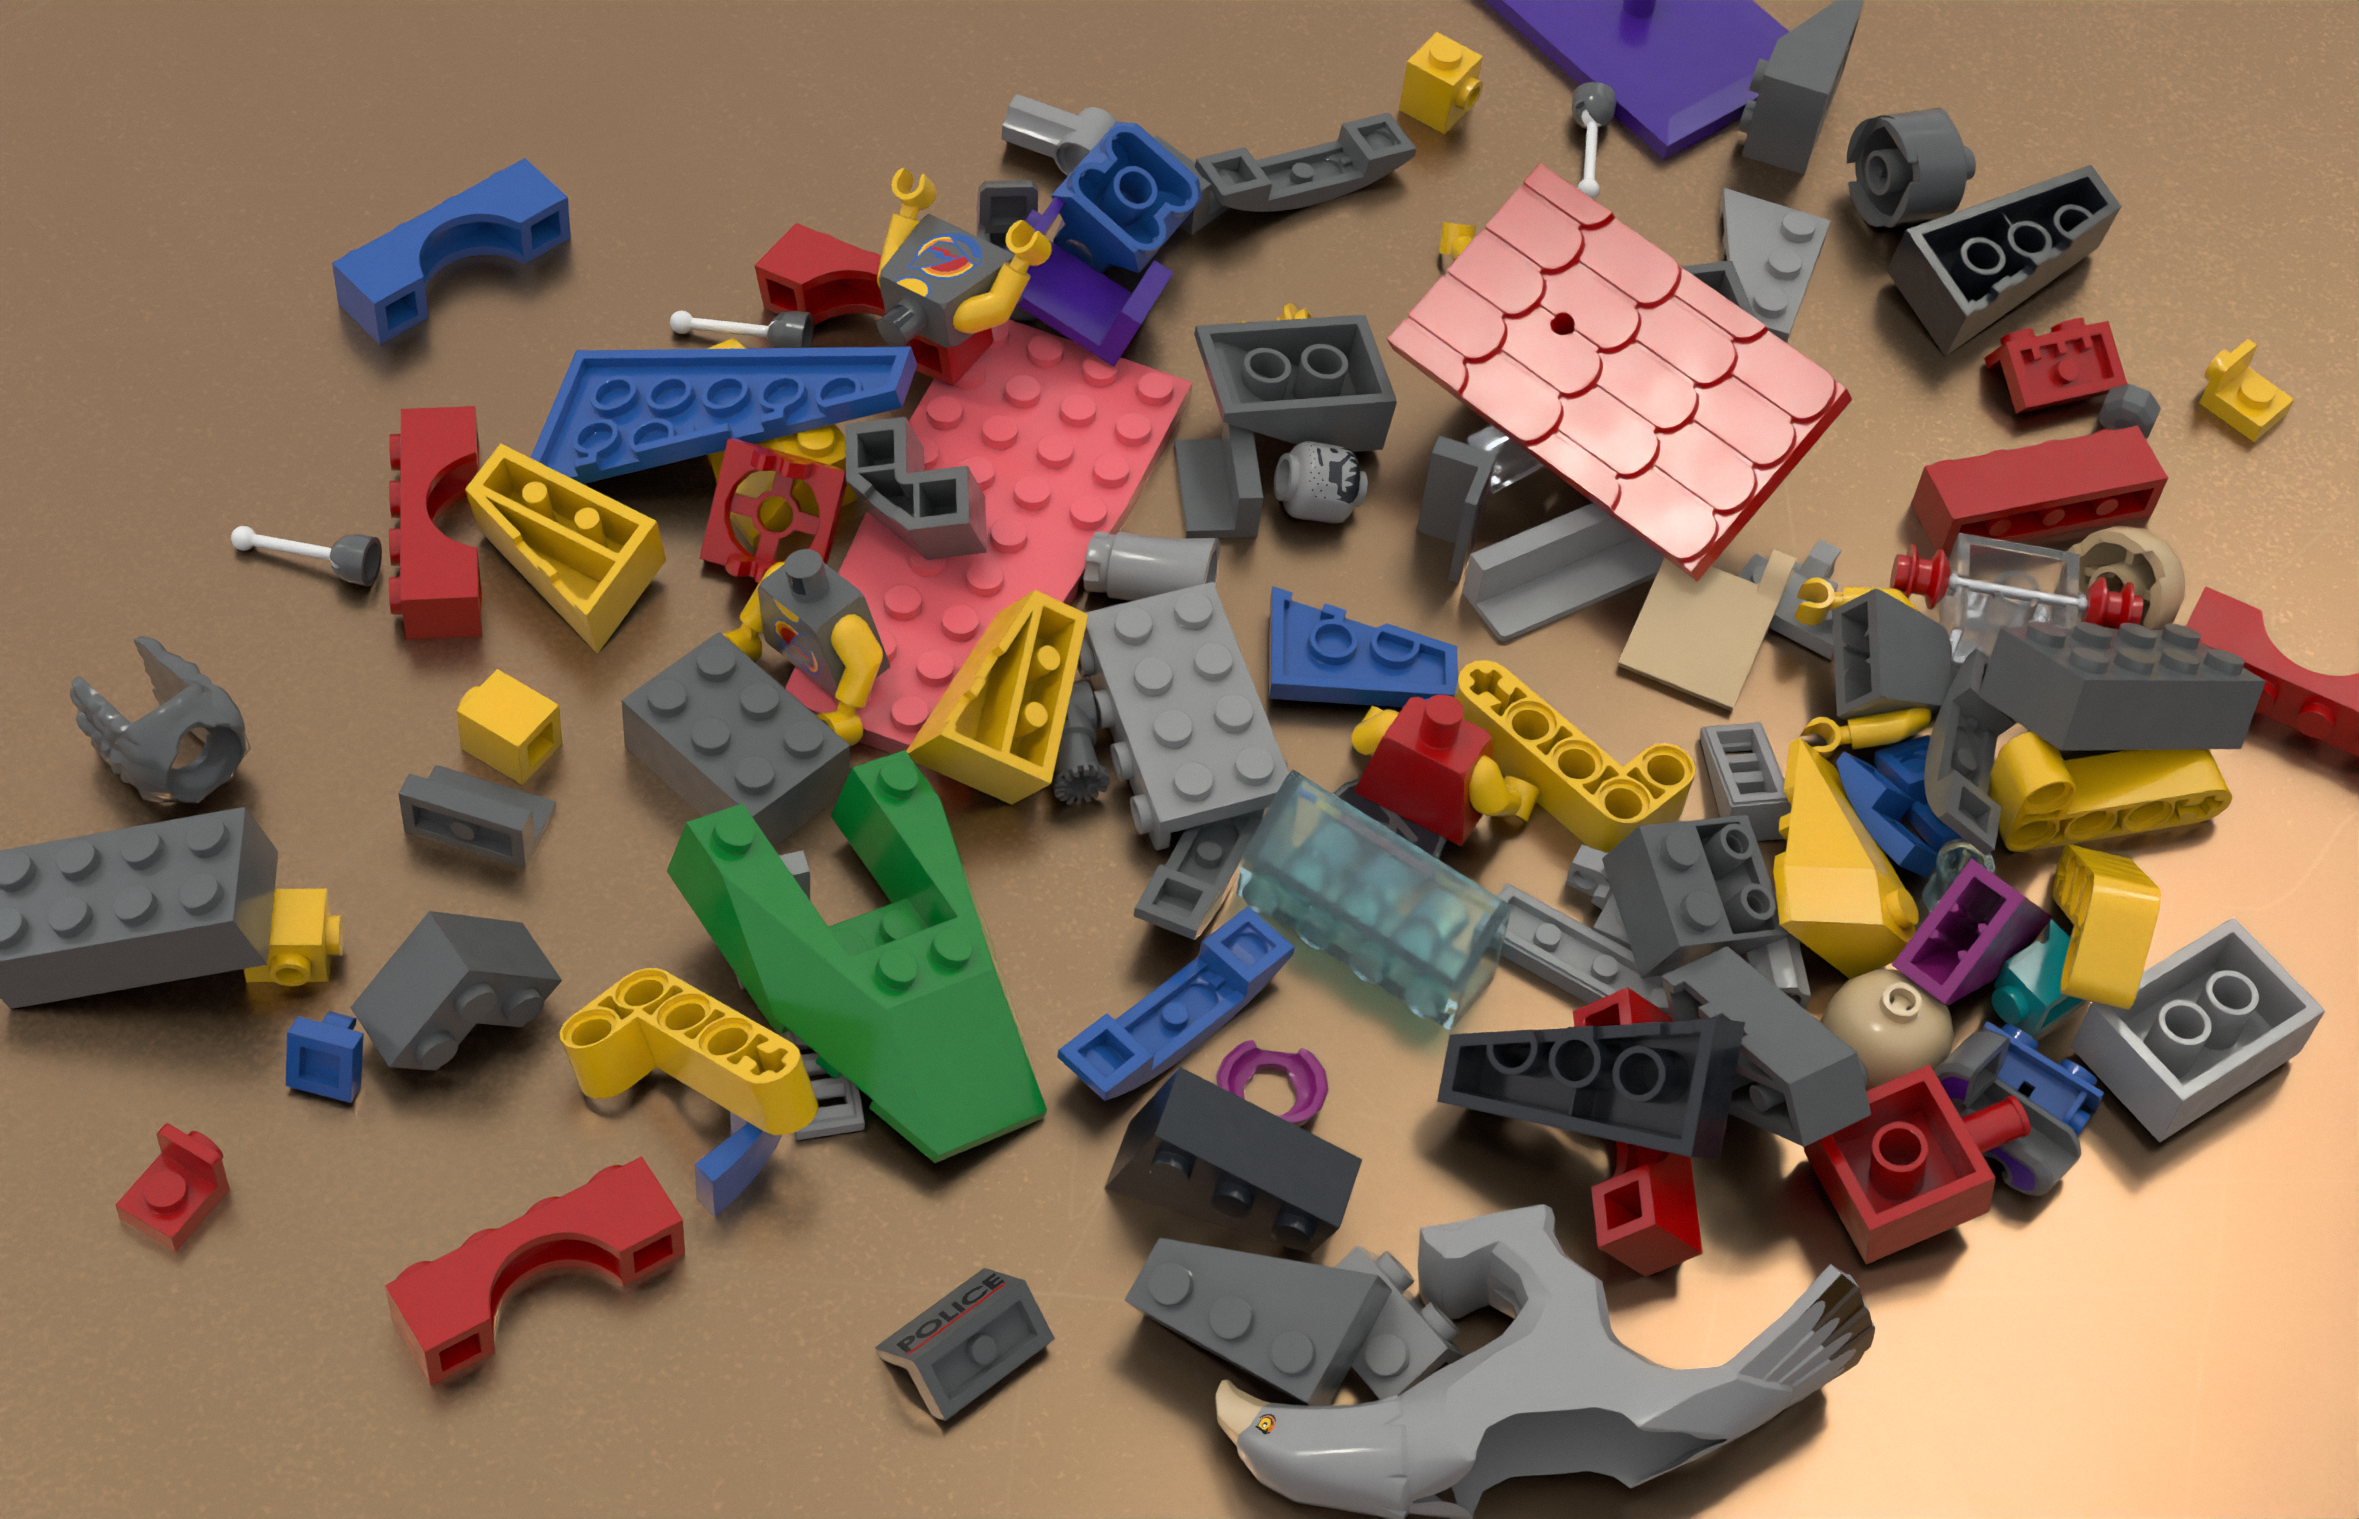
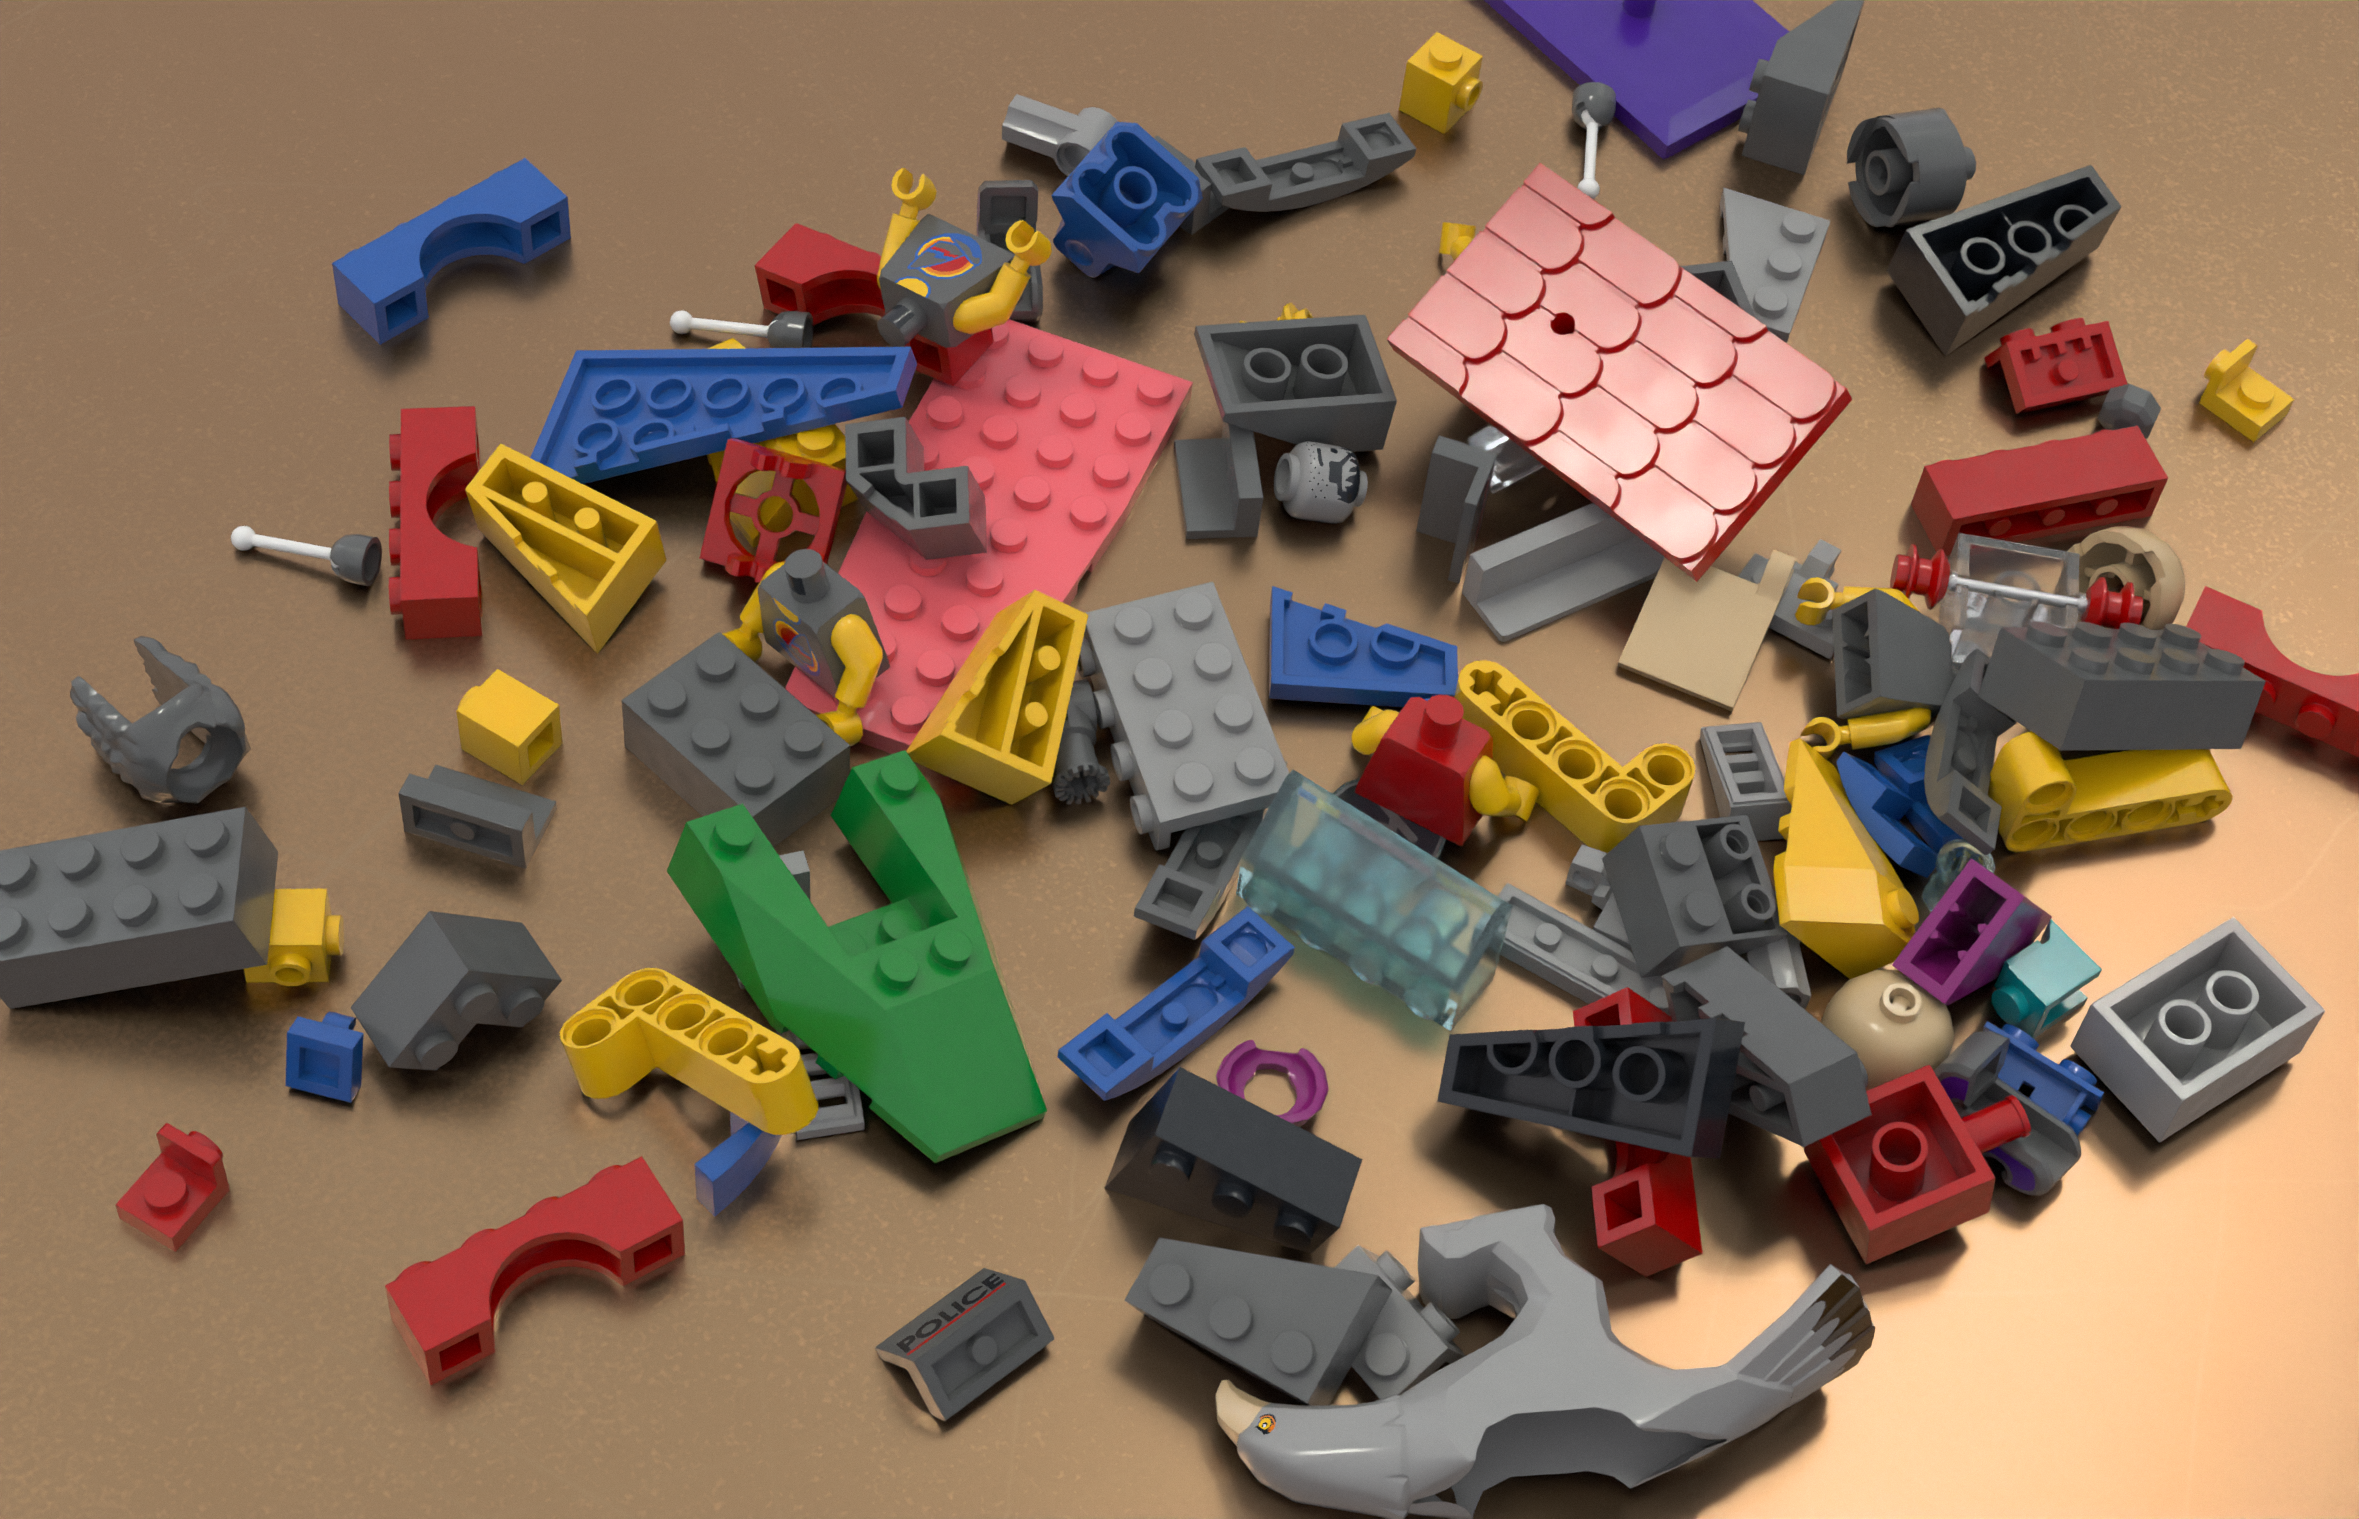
dark purple panel [1005,196,1174,367] -> none
light grey plant [1083,531,1220,602] -> none
yellow beam [2053,844,2161,1010] -> none

